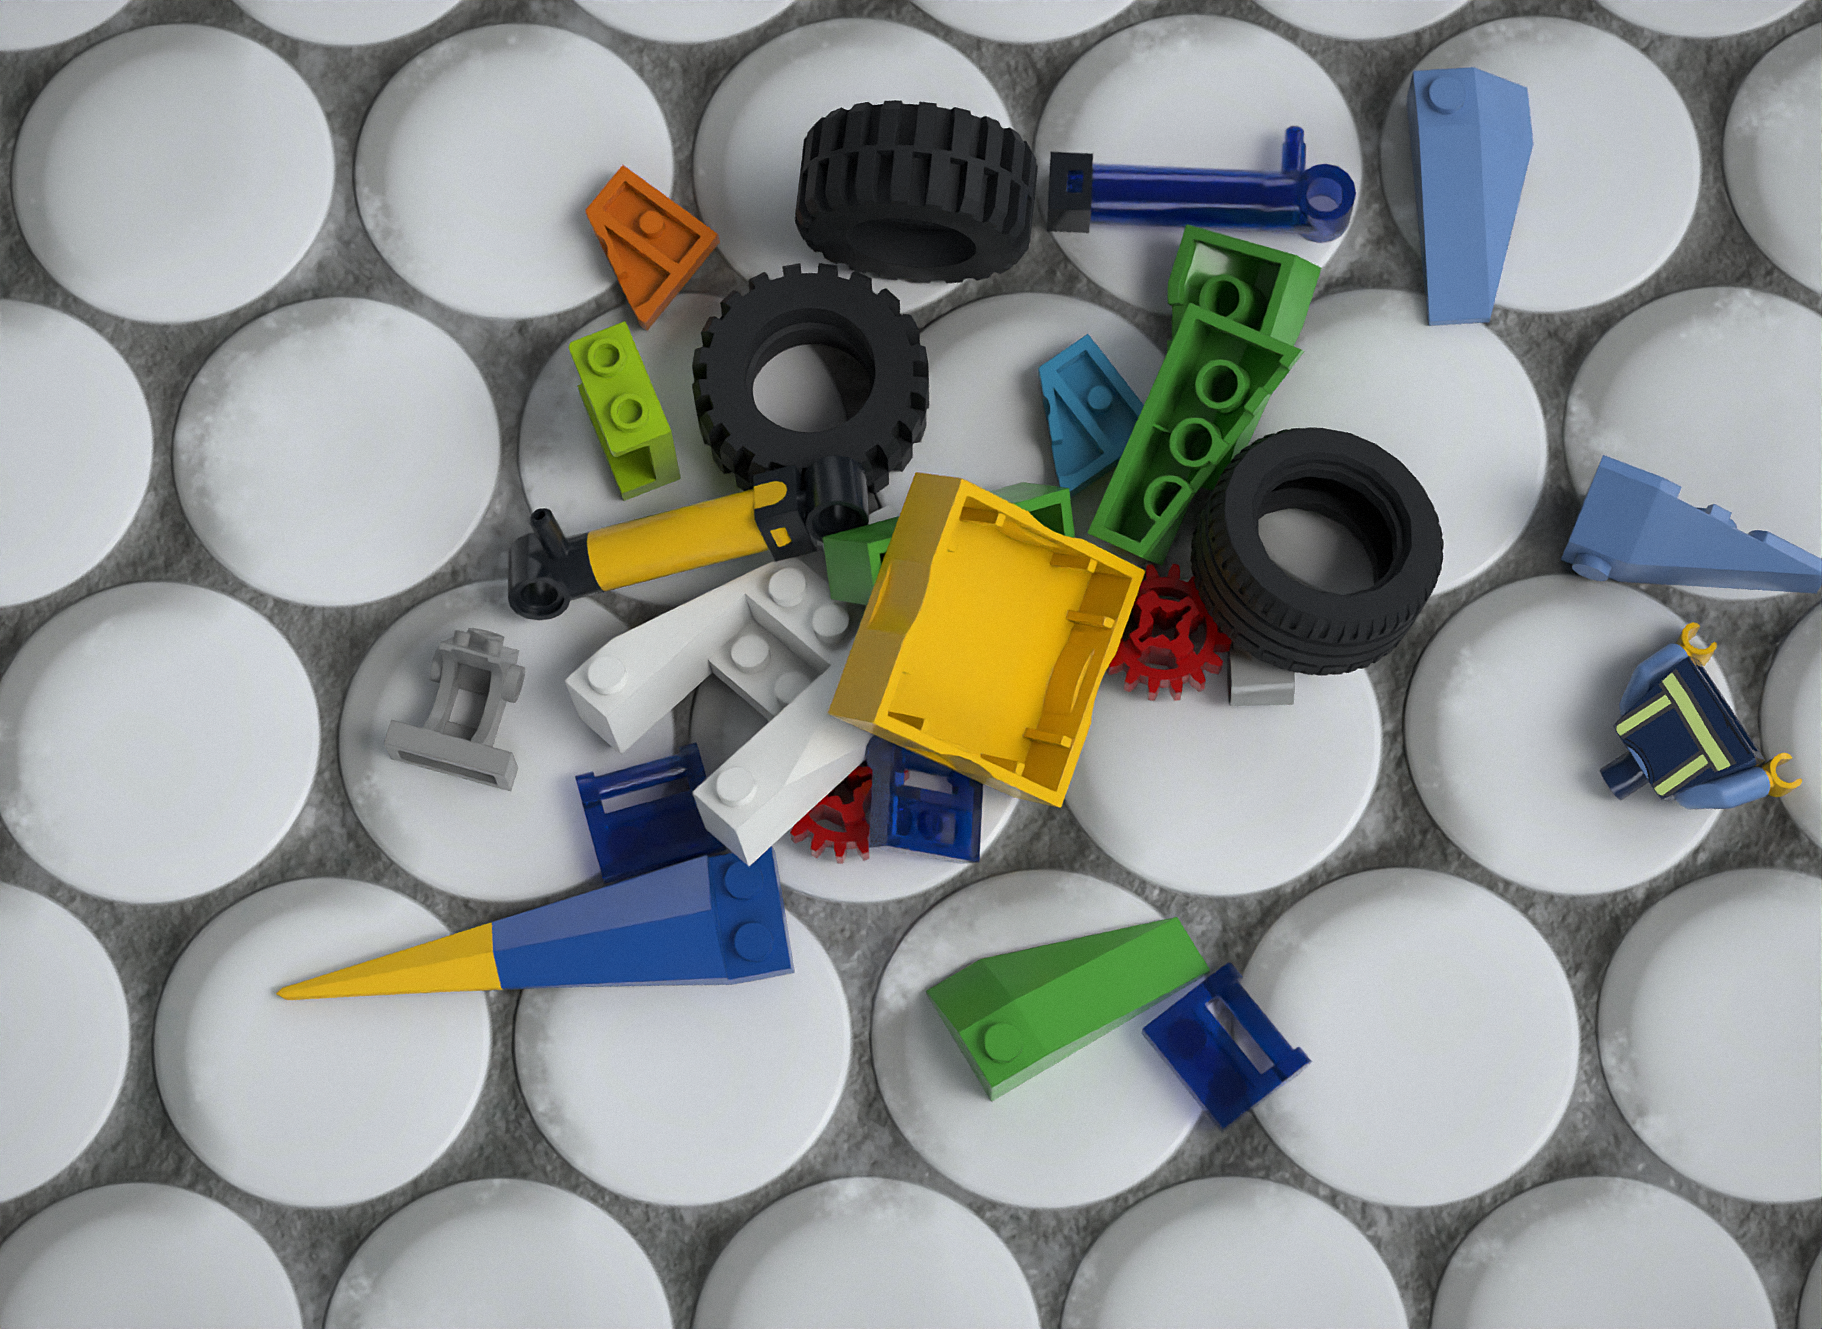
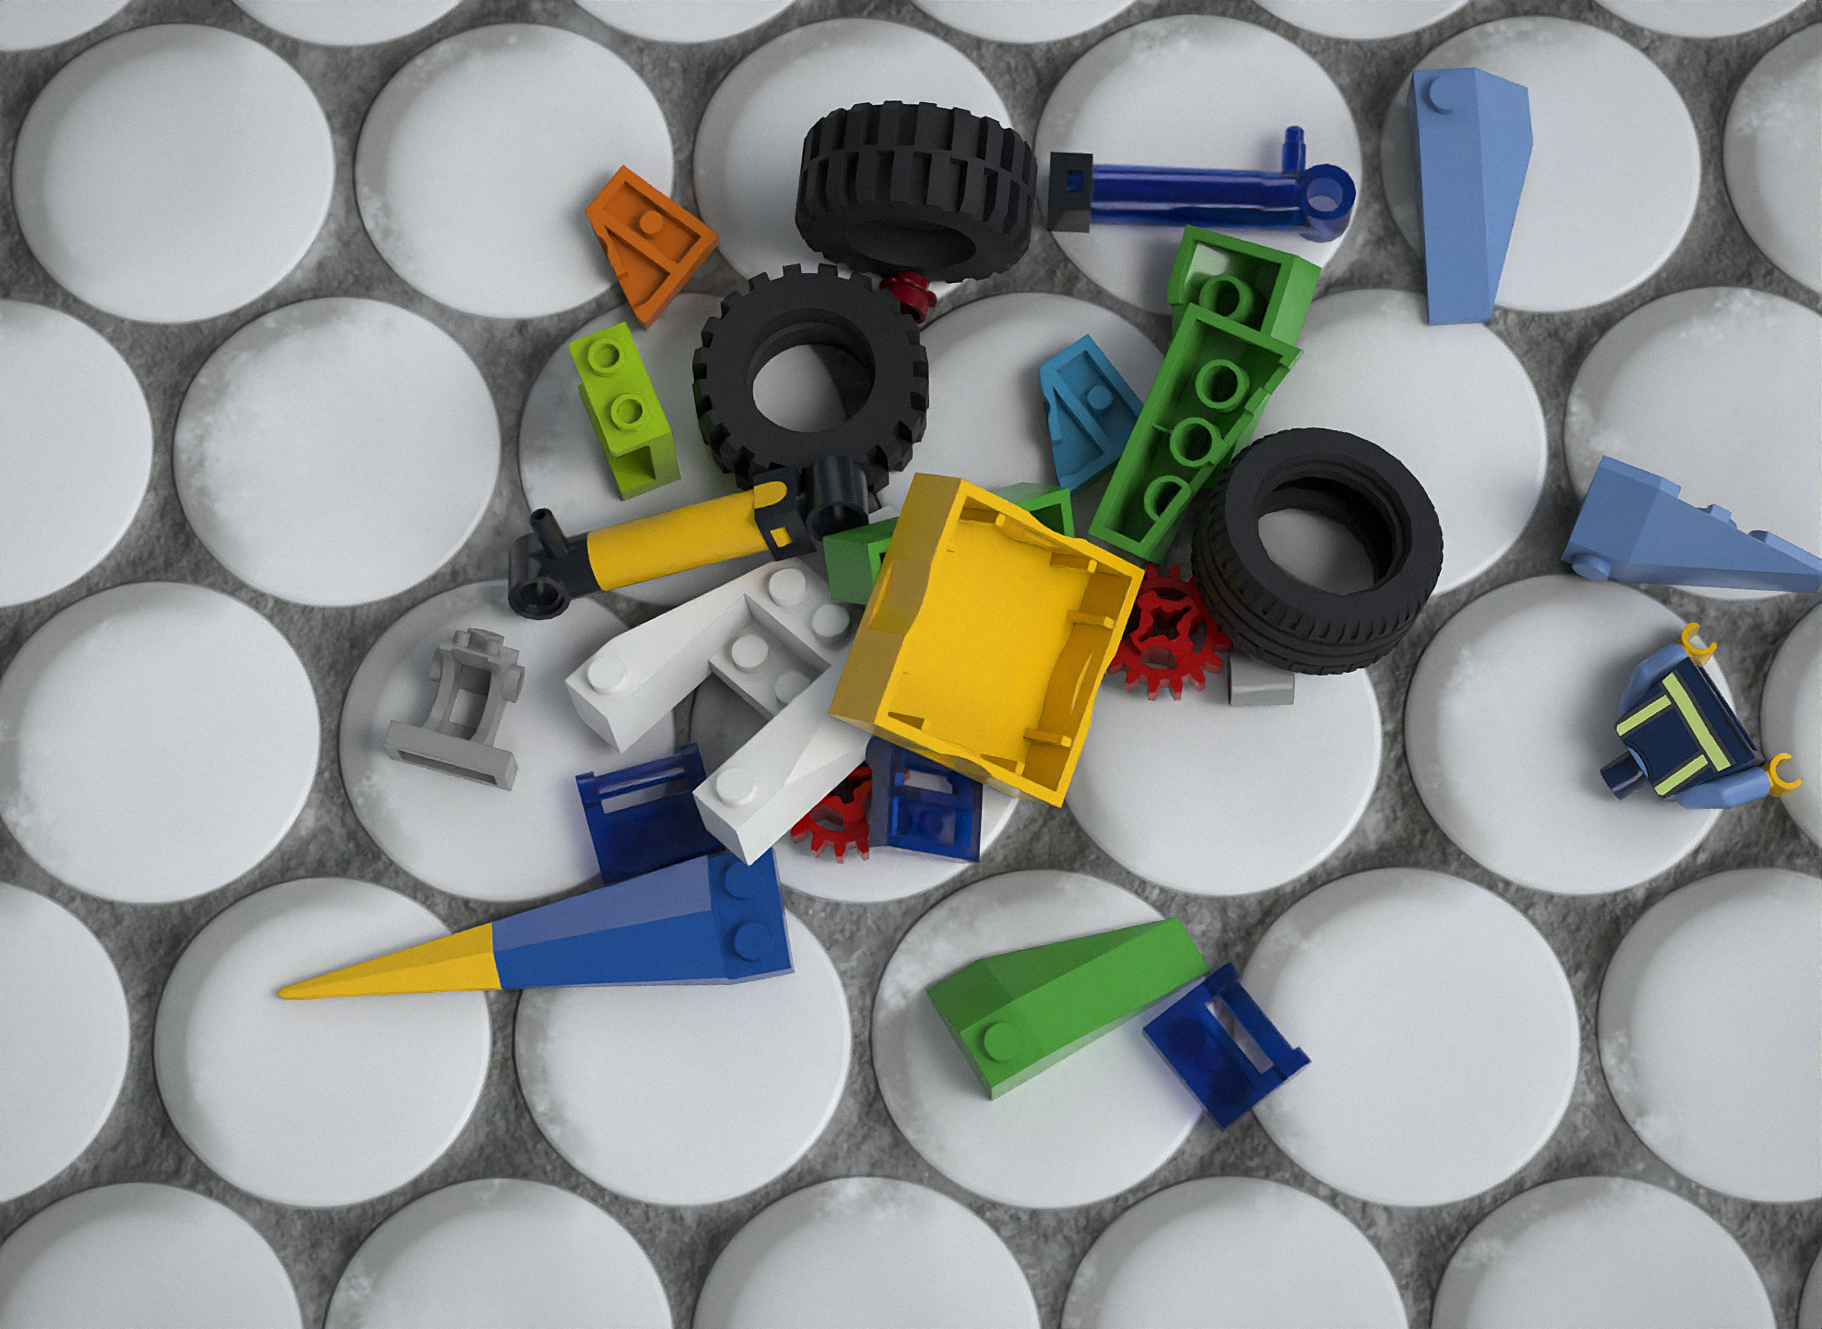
none -> dark red plate [879,271,937,324]

